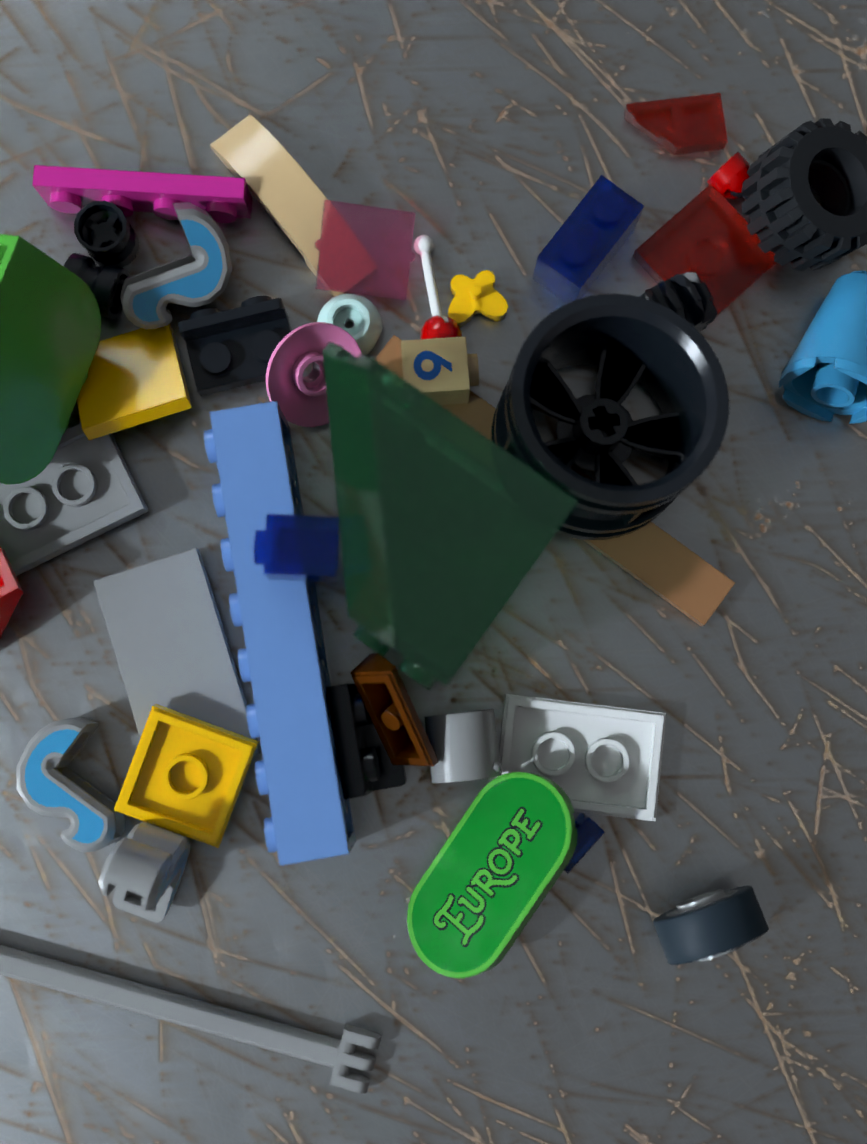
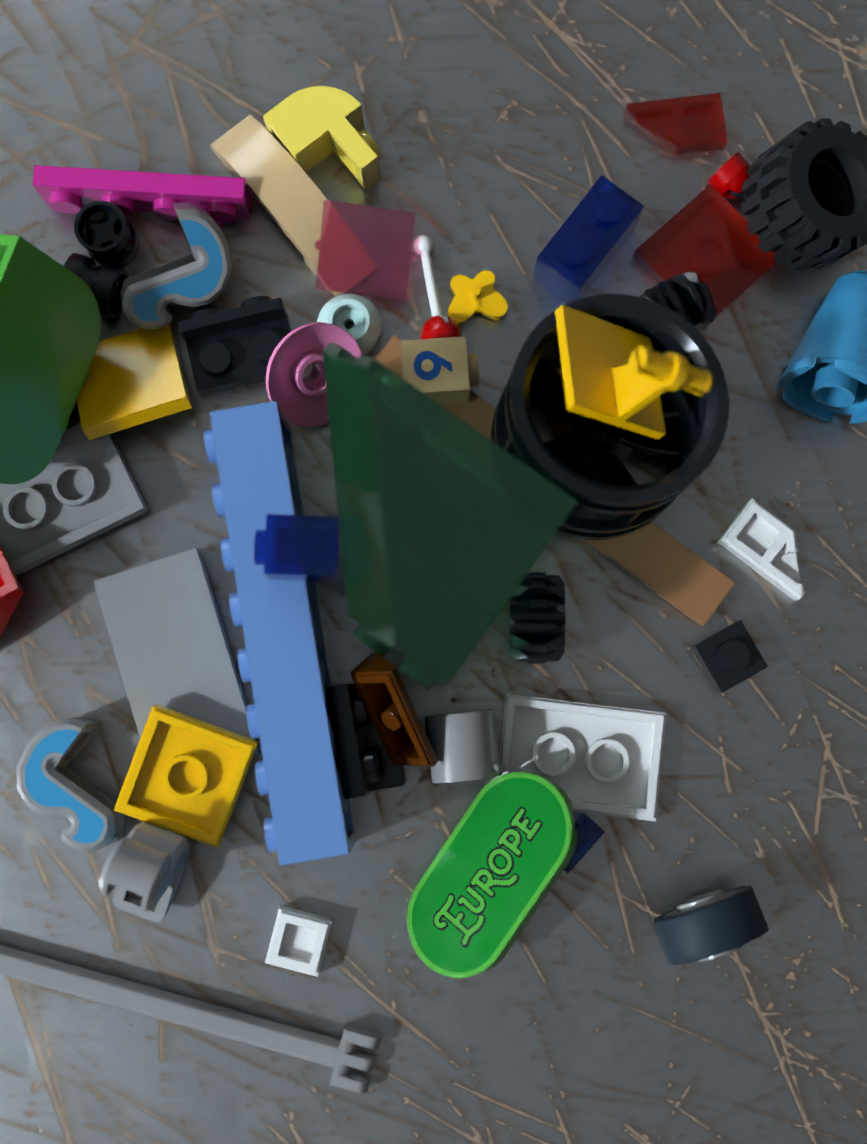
none -> light yellow brick [263,86,381,191]
none -> white tile [265,906,333,977]
none -> black gear [509,572,566,664]
none -> yellow plate [555,305,712,439]
none -> black plate [691,620,768,693]
none -> white tile [717,498,805,601]

